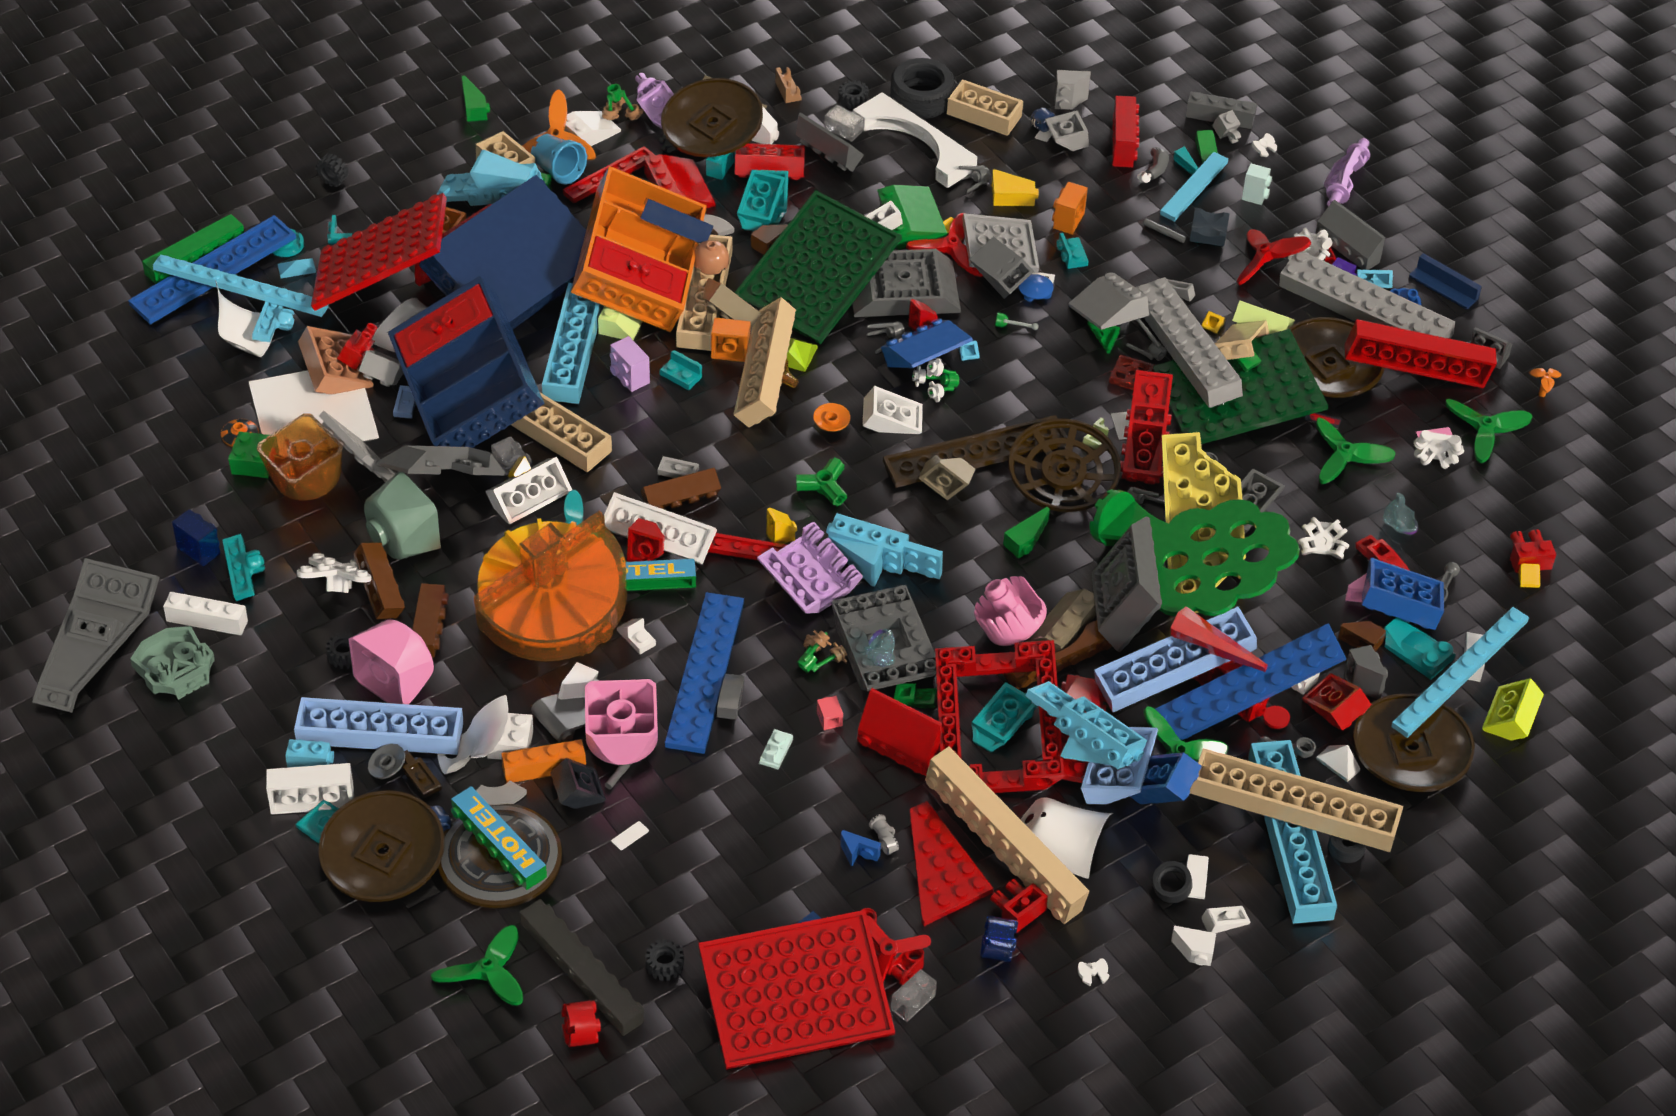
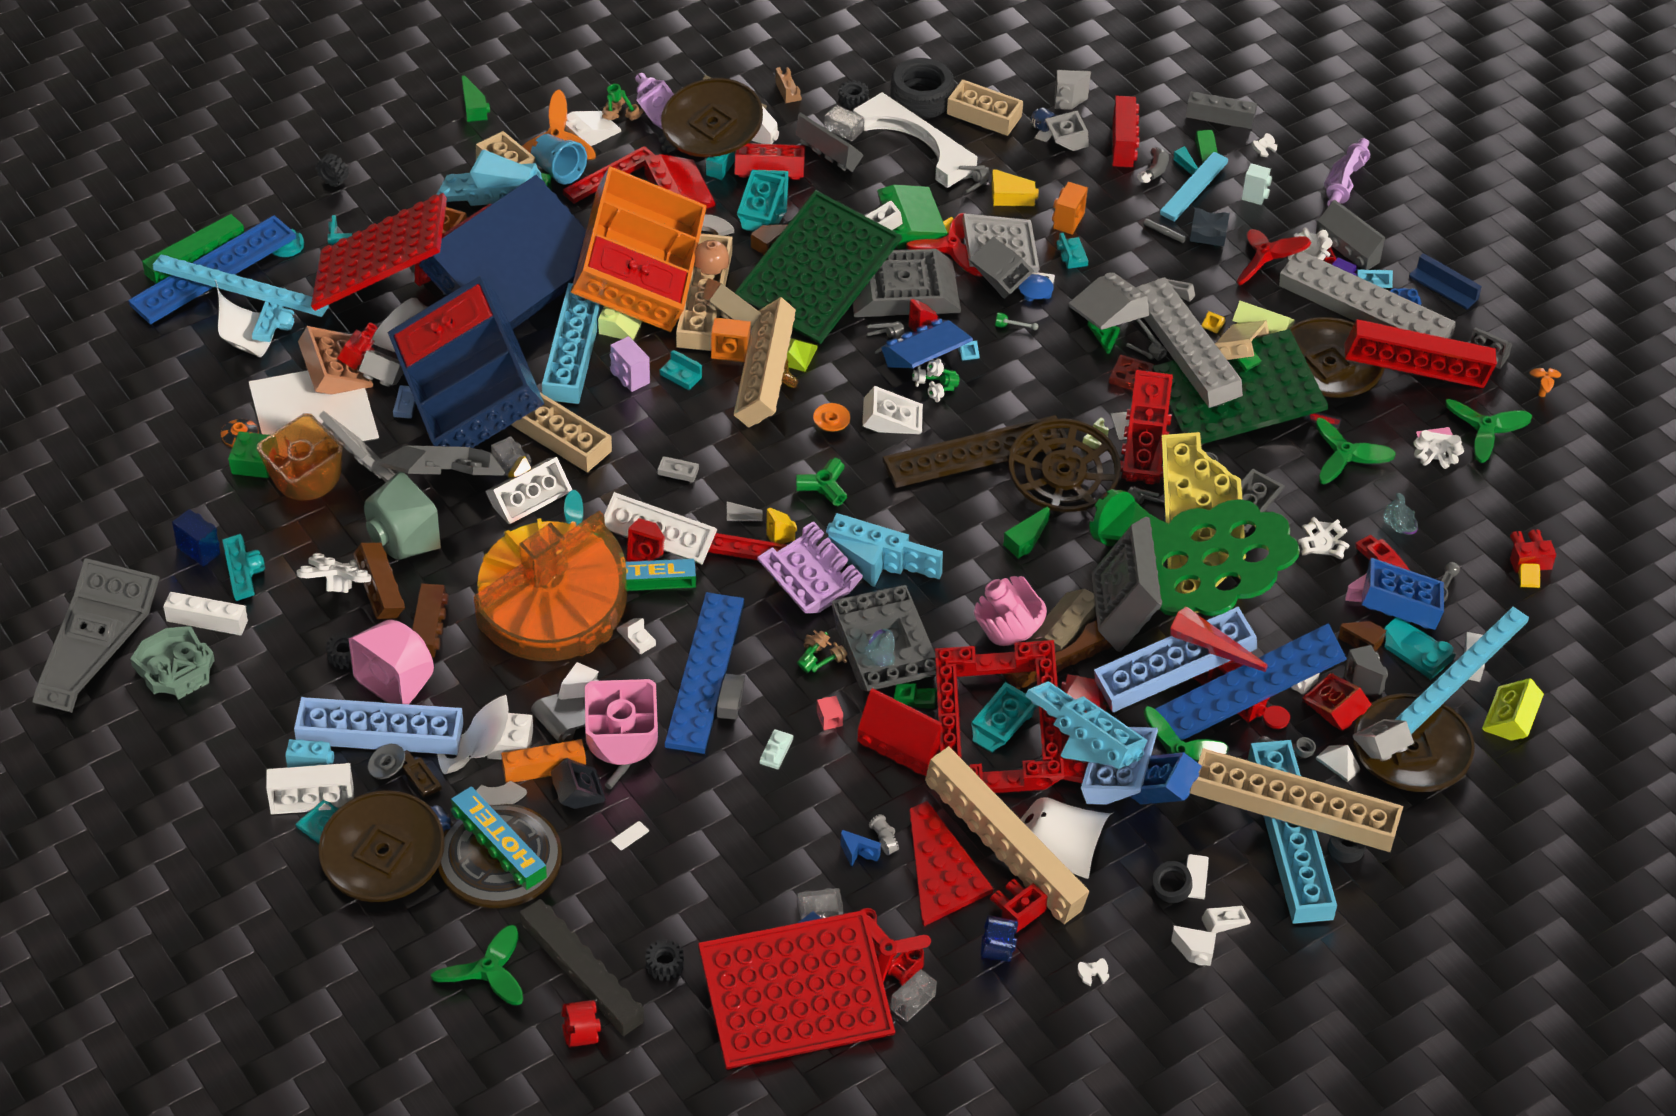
medium azure slope [278,258,316,278] -> none
dark blue panel [640,198,714,243] -> none
reddish brown brick [641,467,721,510] -> none
dark tan slope [919,455,975,500] -> none
light grey brick [1212,110,1241,144] -> none
none -> light grey piece [727,502,762,521]
none -> clear brick [797,888,843,920]
none -> light grey slope [1353,719,1414,761]

